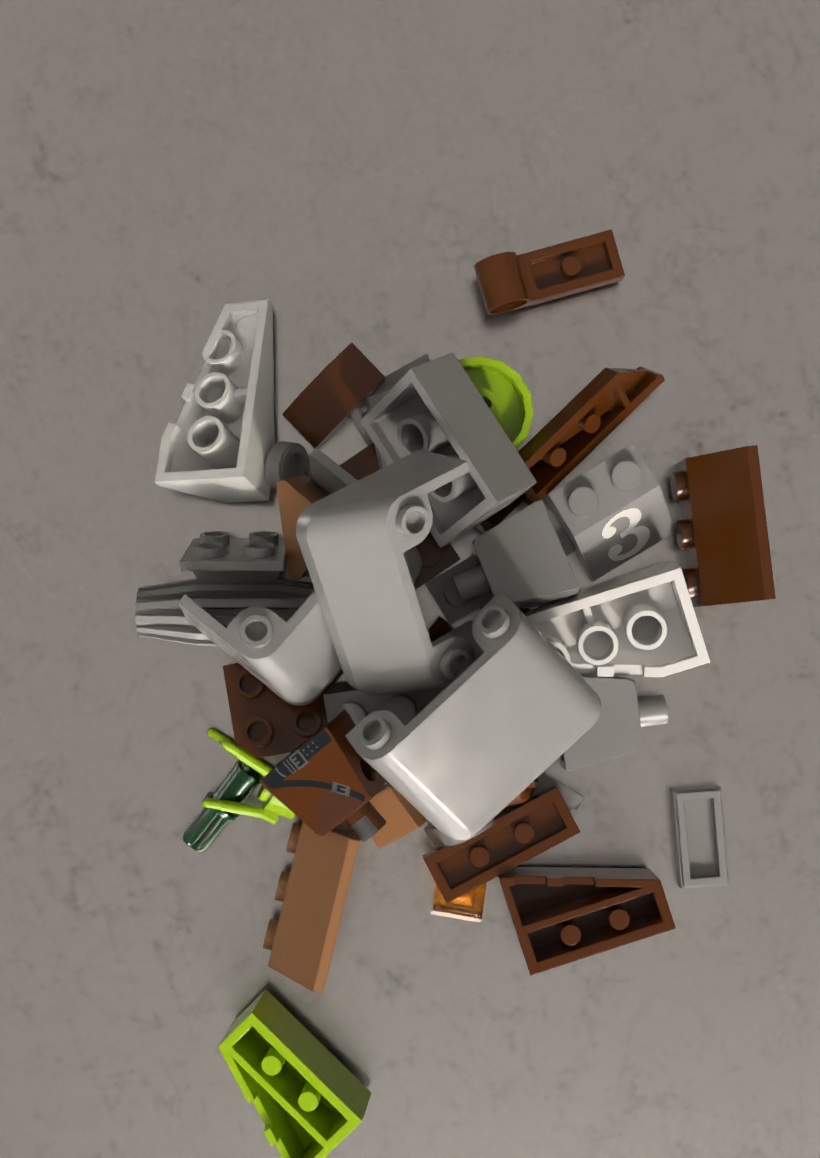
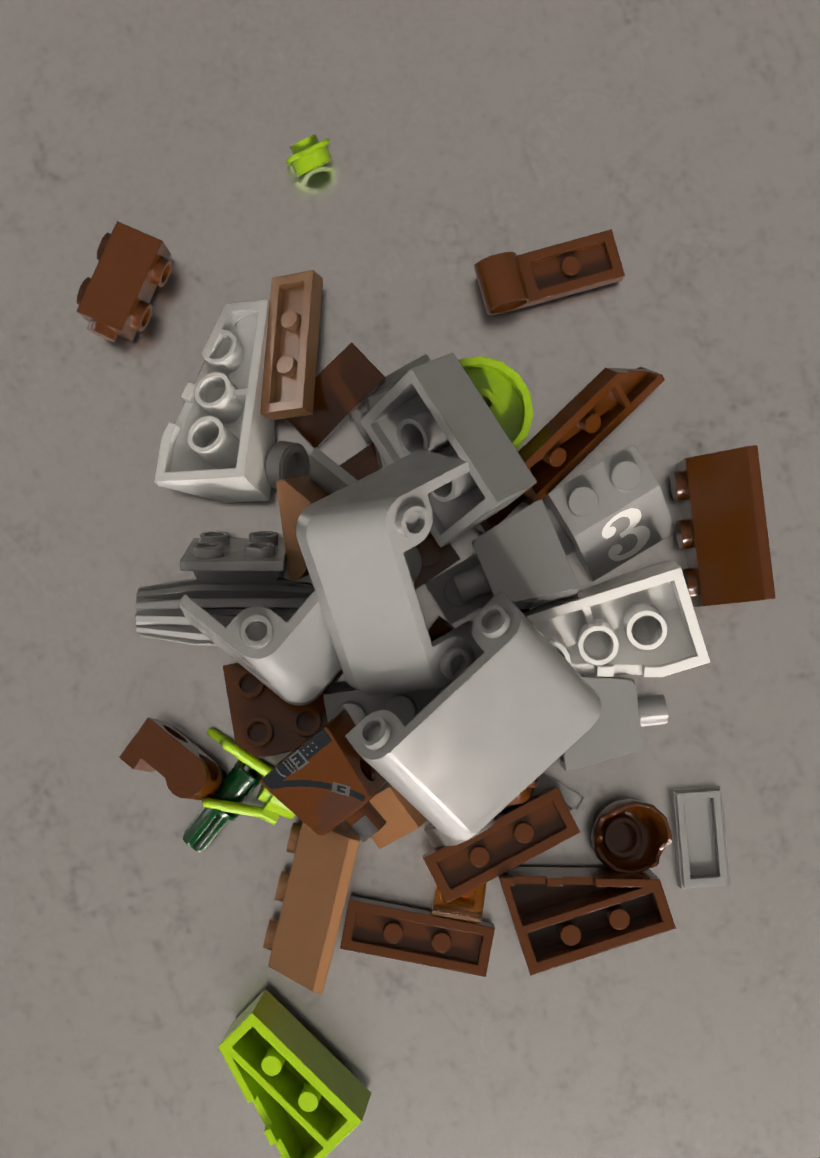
none -> reddish brown brick [77,221,172,342]
none -> reddish brown leg [119,717,222,800]
none -> medium nougat plate [260,270,323,420]
none -> lime plate [285,134,333,177]
none -> reddish brown plate [340,896,495,977]
none -> reddish brown hair [591,798,672,873]

